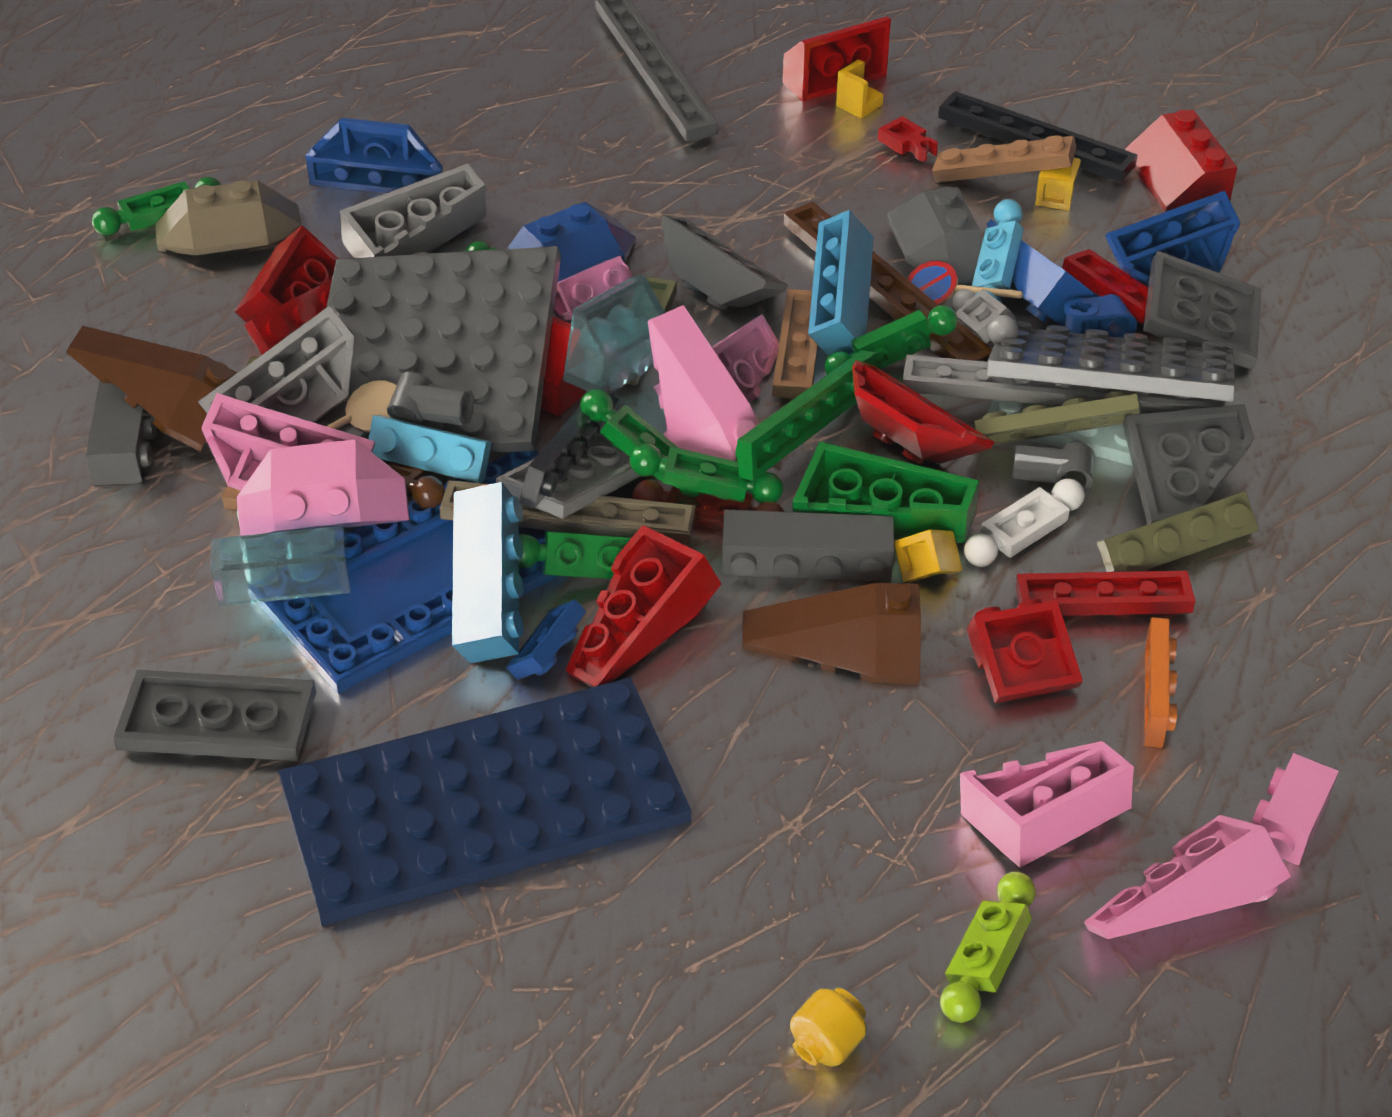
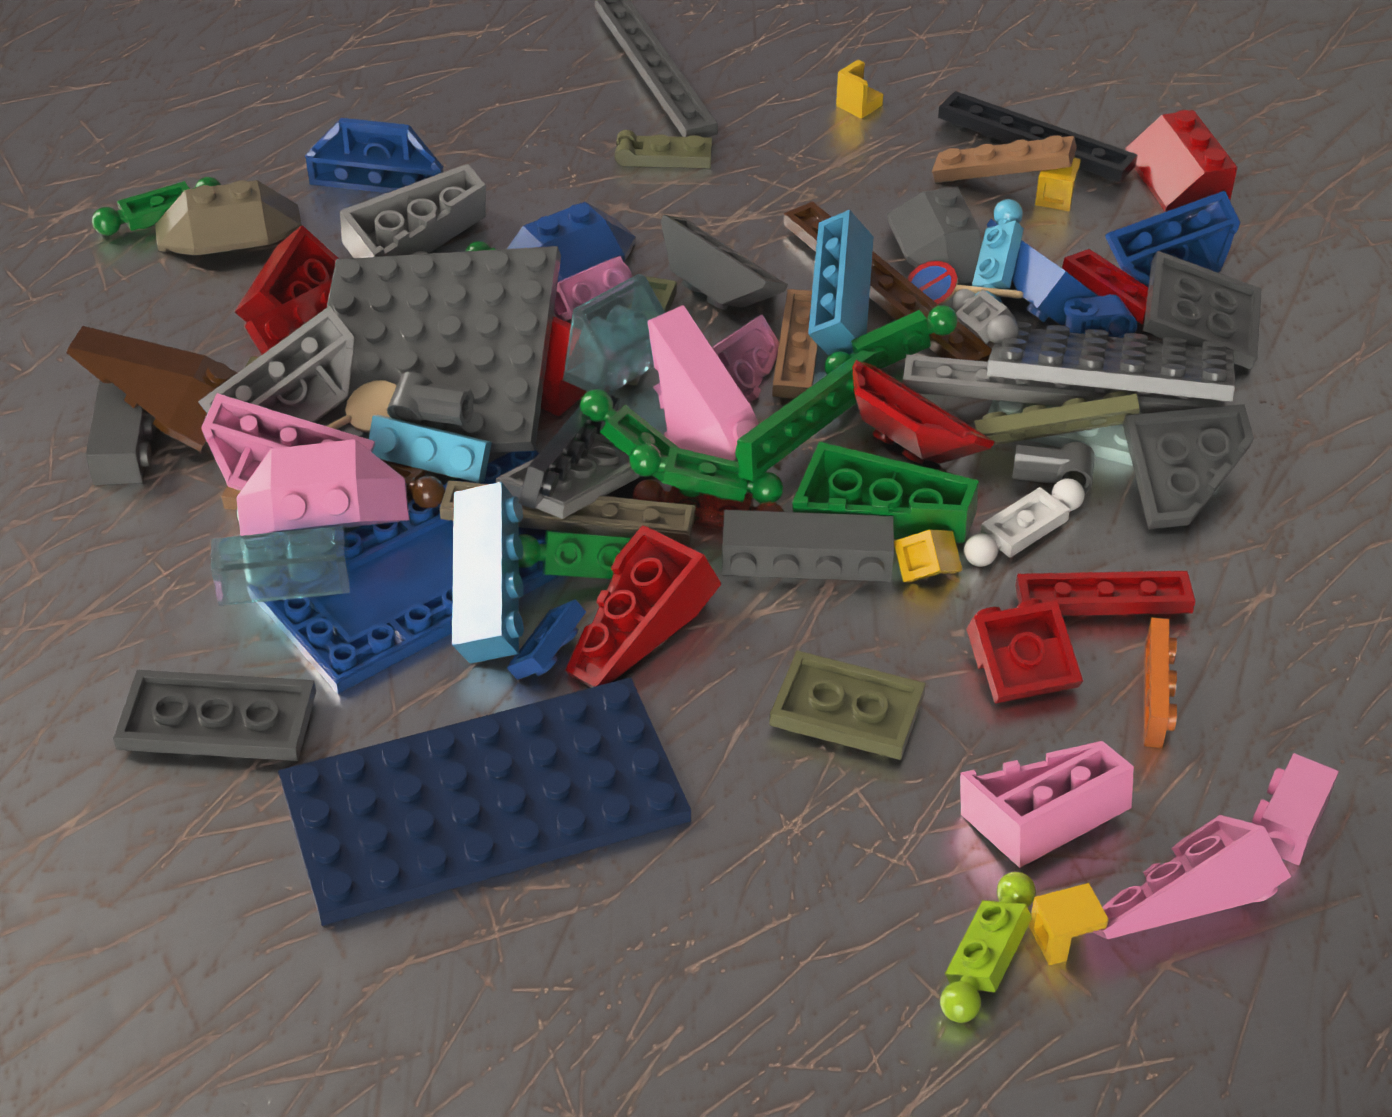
reddish brown wedge [742,583,921,684] -> none
red slope [783,16,891,102] -> none
yellow head [790,987,867,1067] -> none
red plate [878,116,938,162] -> none
olive plate [1097,491,1259,572] -> none
none -> olive plate [615,130,712,169]
none -> olive plate [769,650,926,760]
none -> yellow panel [1029,883,1108,965]

